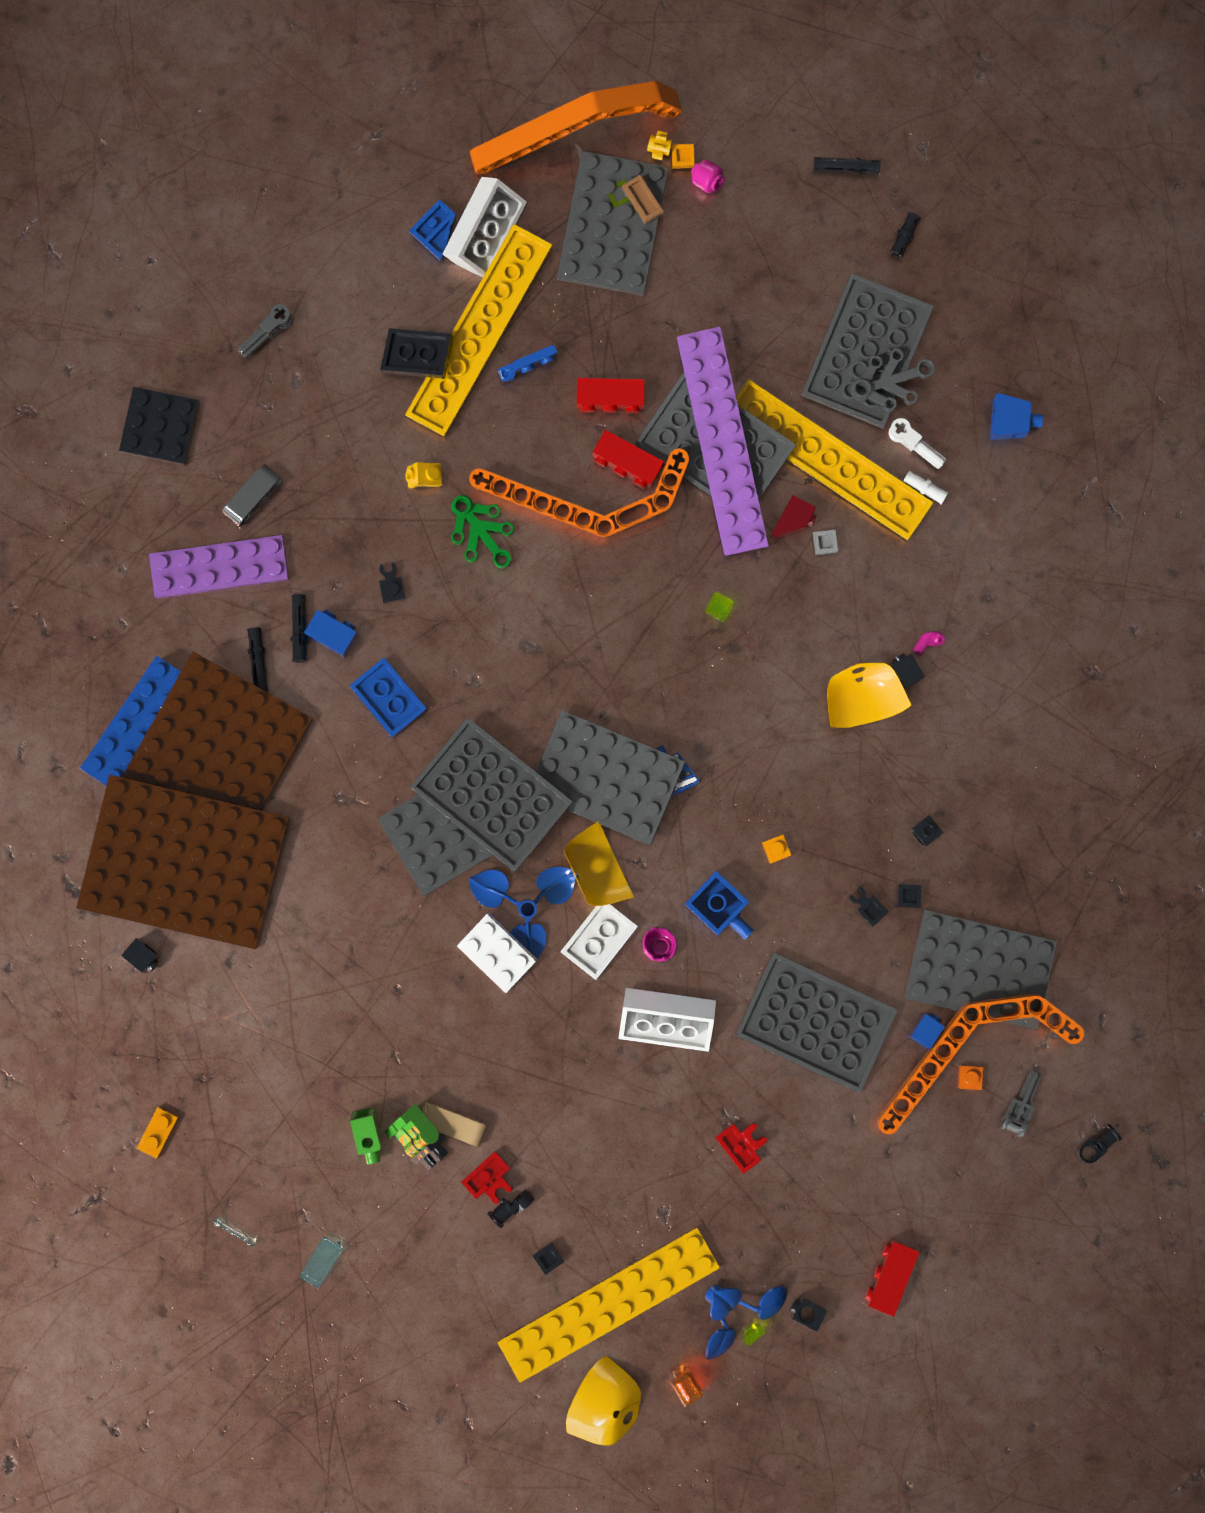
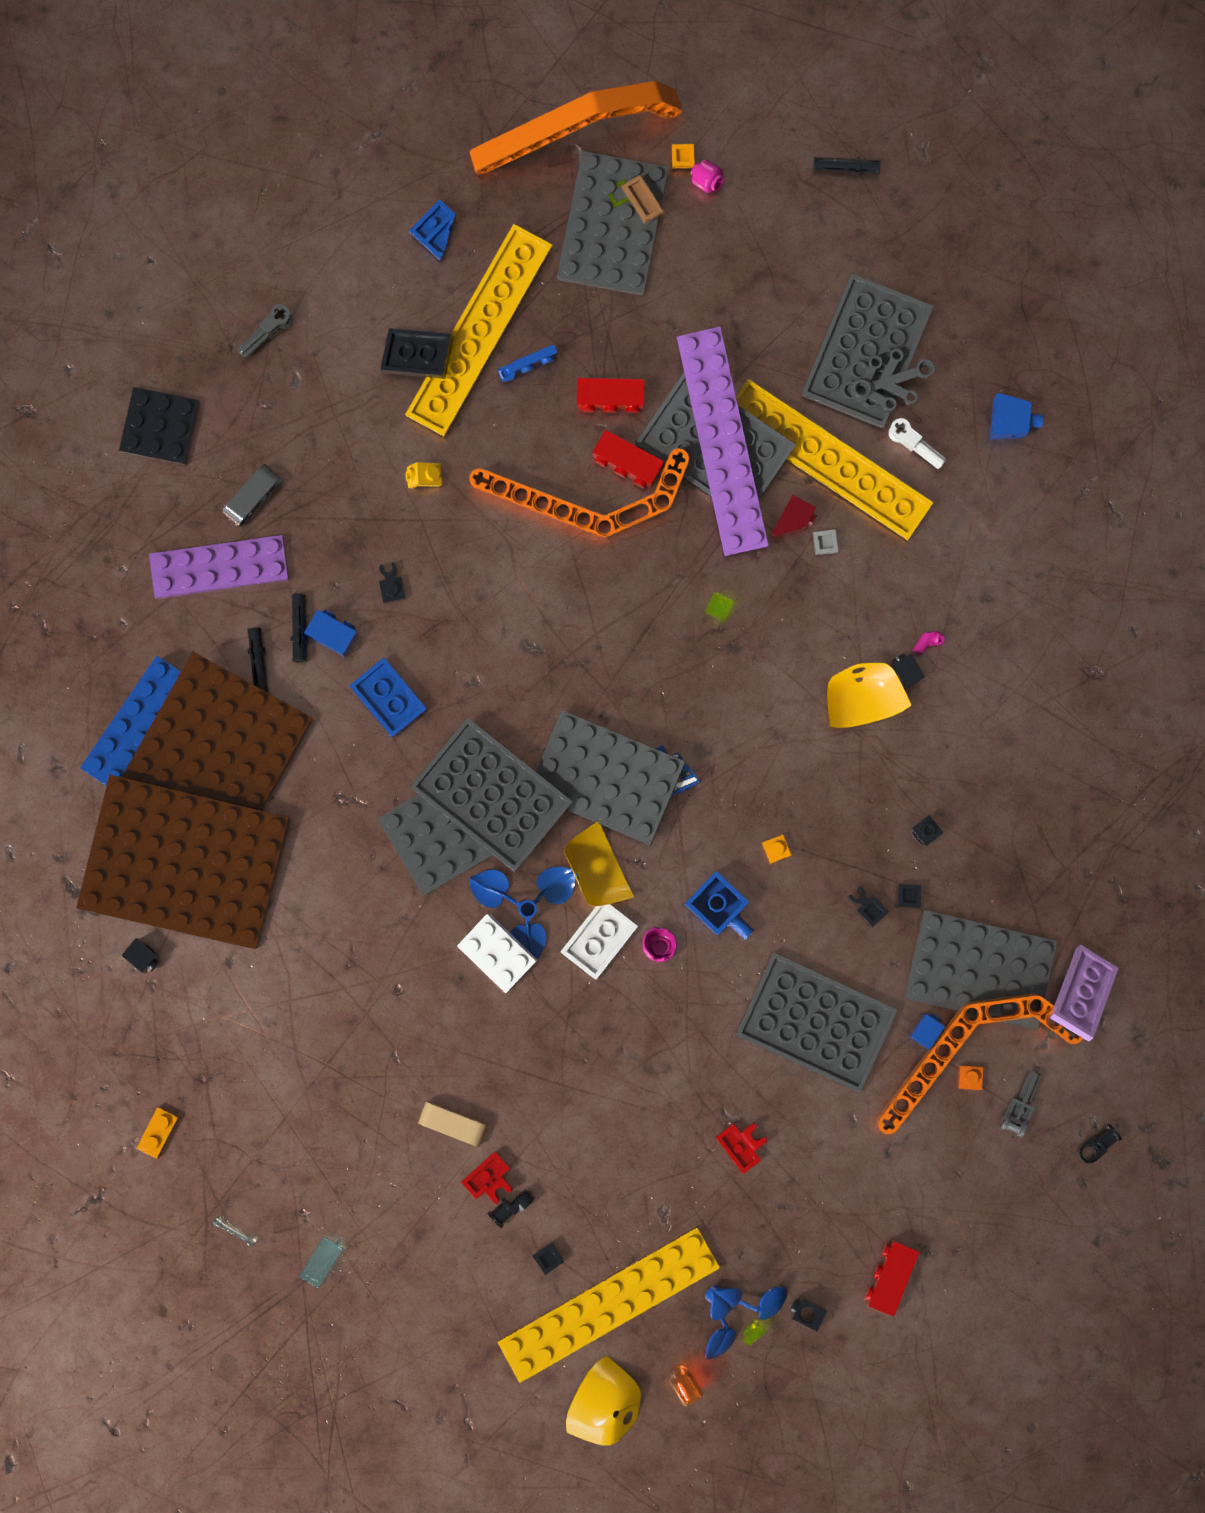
bright green torso [350,1107,382,1164] -> none
hips [384,1104,449,1170] -> none
white slope [443,177,527,277] -> none
green plant [451,495,514,569] -> none
white slope [619,988,716,1052] -> none
yellow gear [647,131,672,160] -> none
black pin [890,212,921,258] -> none
white pin [903,471,949,505] -> none
none -> lavender plate [1050,945,1119,1042]

